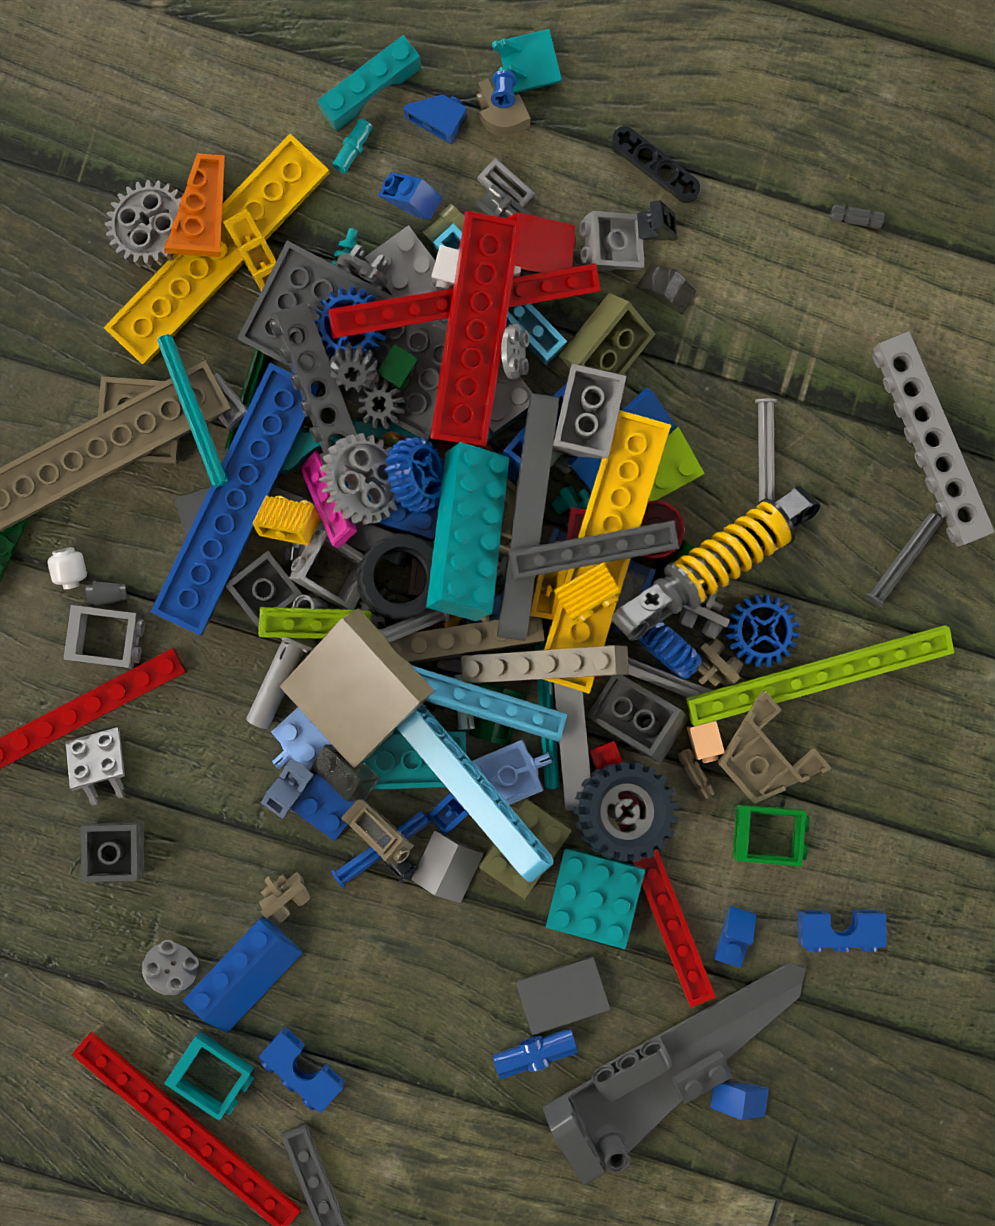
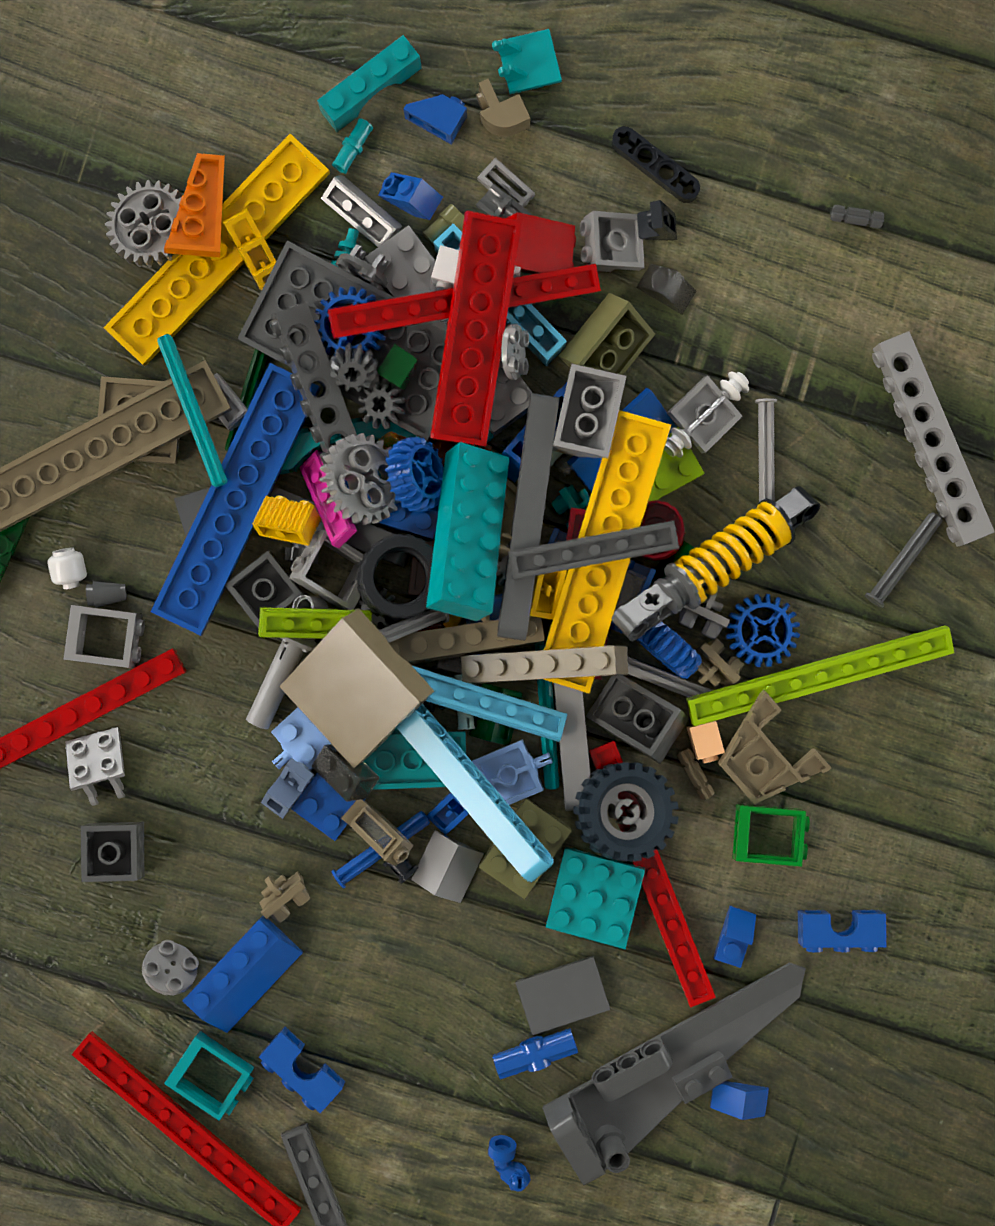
blue bush [491,70,517,108] -> none
yellow brick [555,562,621,622] -> none
none -> light grey slope [321,175,402,247]
none -> blue arm [488,1135,530,1192]
none -> light grey plate [664,372,749,457]

